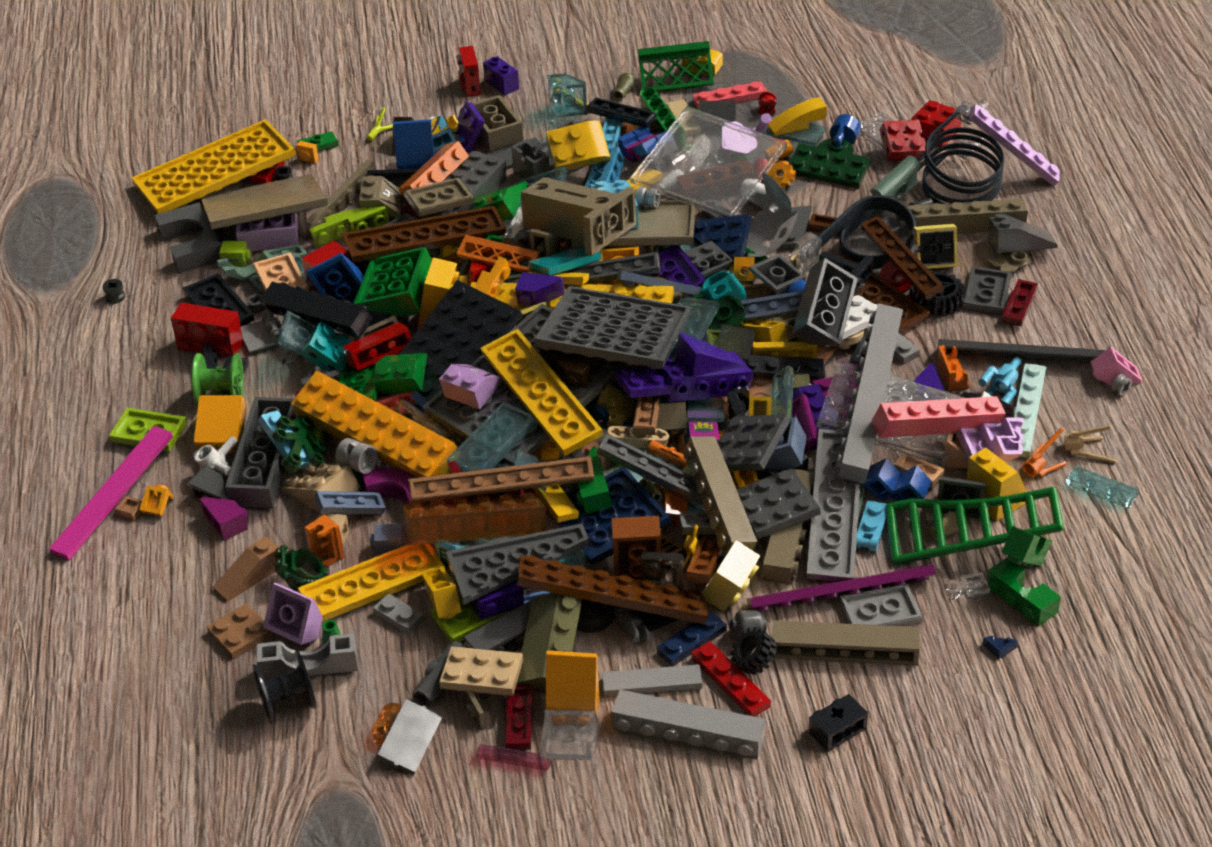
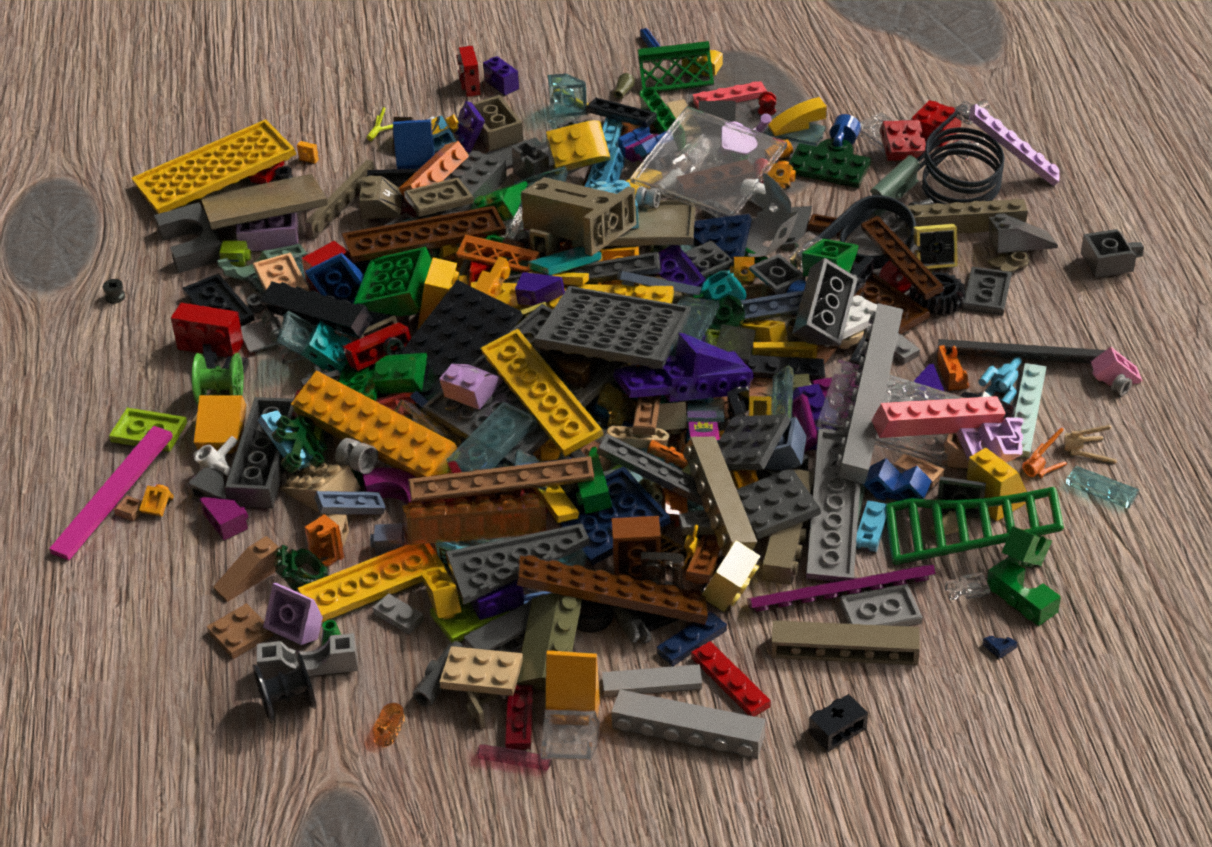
green plate [297,131,338,151] -> none
lime slope [309,206,390,248] -> none
piece [377,699,443,775] -> none
dark grey head [730,610,767,638] -> none
black tyre [730,627,777,675] -> none
dark red plate [1002,279,1038,327] -> none
none -> black bush [383,337,404,355]
none -> blue axle [640,28,660,48]
none -> green slope [802,239,859,277]
none -> dark grey hinge [1081,229,1144,278]

